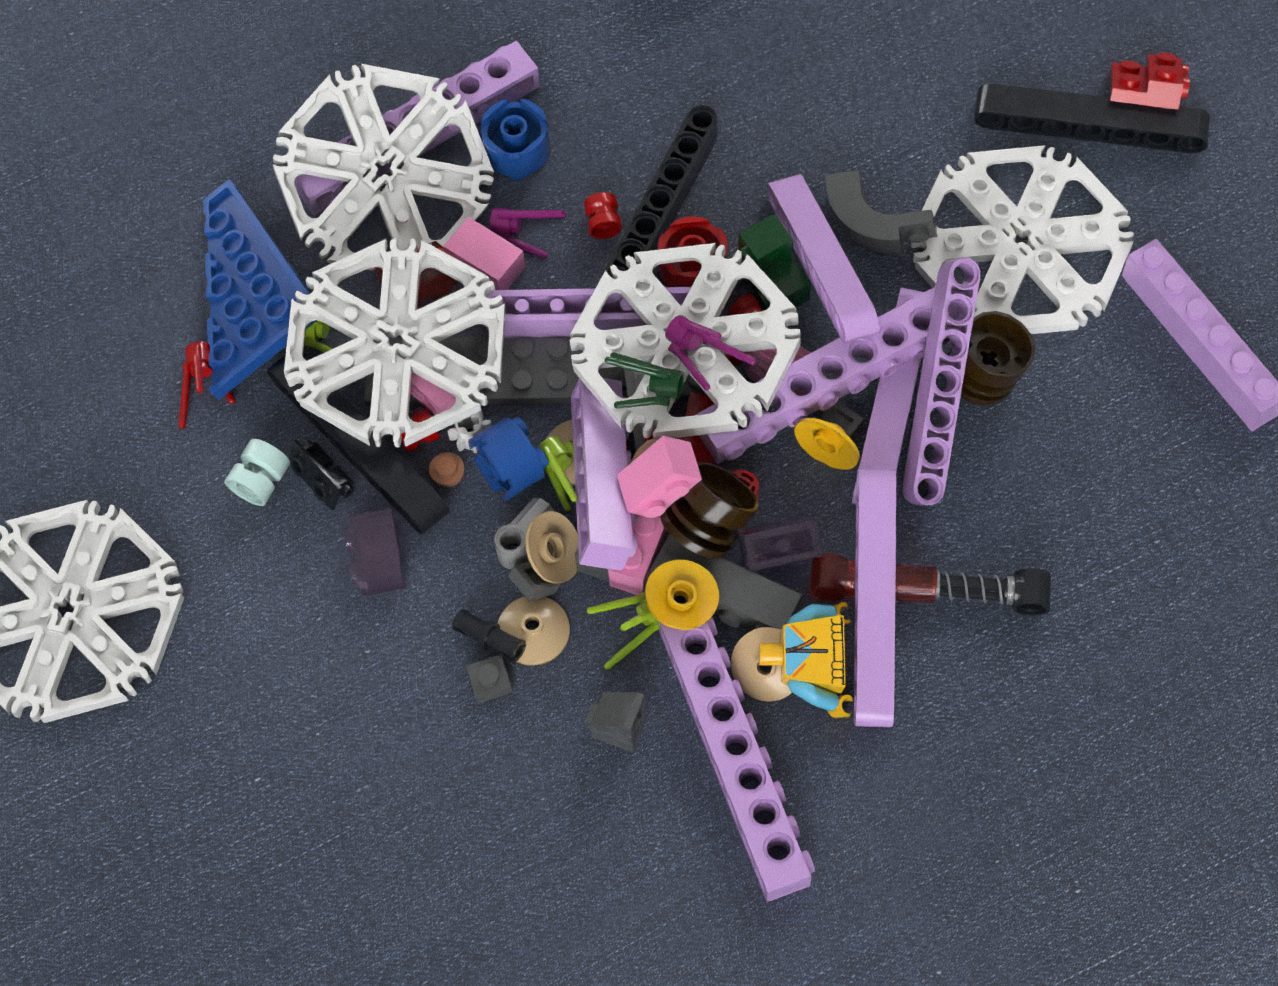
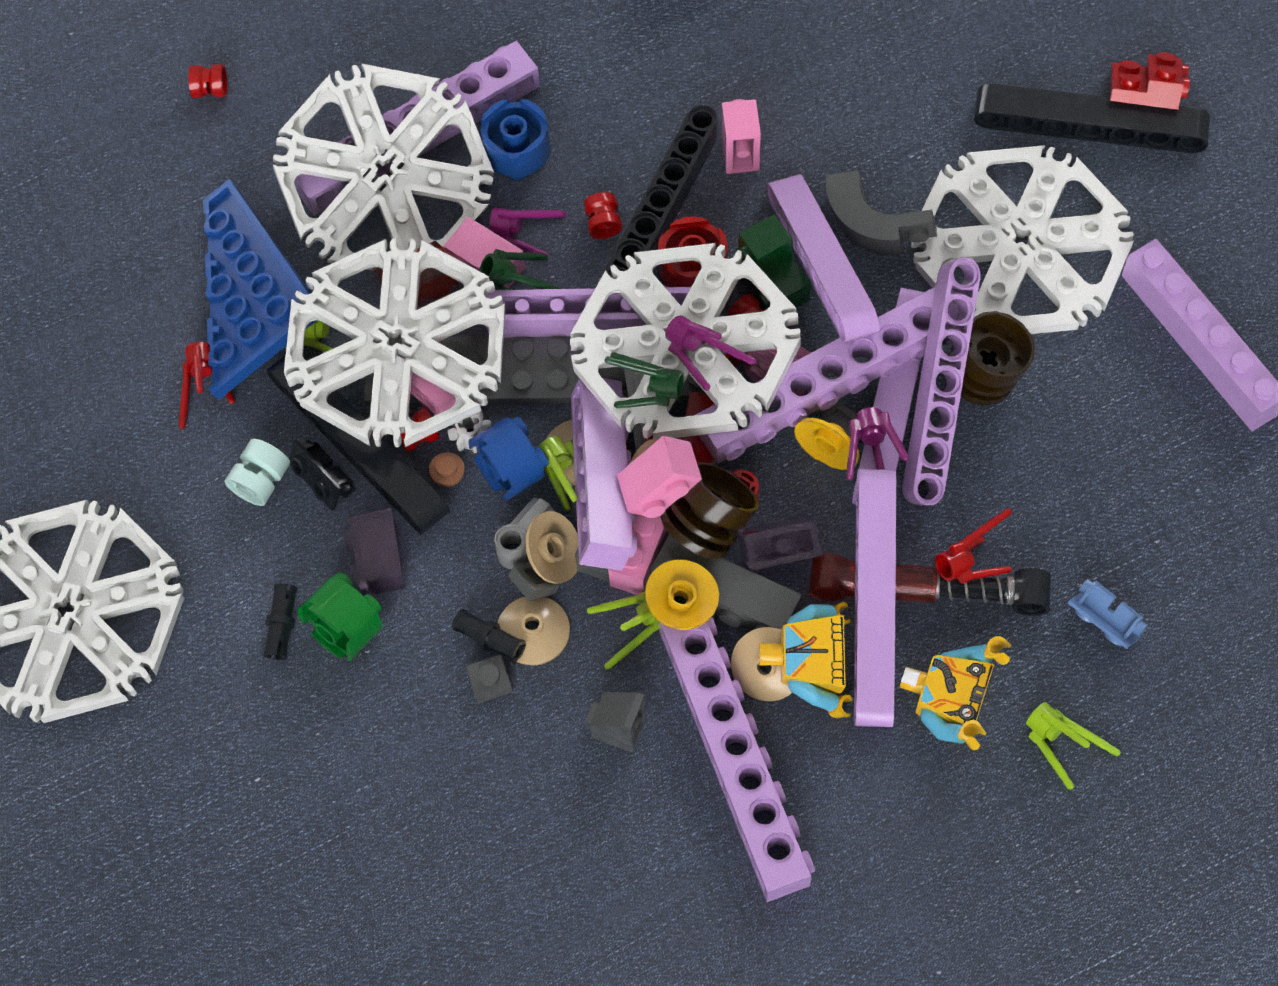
none -> red wheel [188,64,228,98]
none -> black pin [263,583,298,660]
none -> green brick [297,572,382,661]
none -> dark green plant [480,249,561,290]
none -> bright pink brick [722,99,761,174]
none -> magenta plant [846,407,909,480]
none -> torso [899,636,1012,750]
none -> red plant [935,508,1012,584]
none -> lime plant [1026,702,1121,790]
none -> medium blue hinge [1068,579,1148,649]

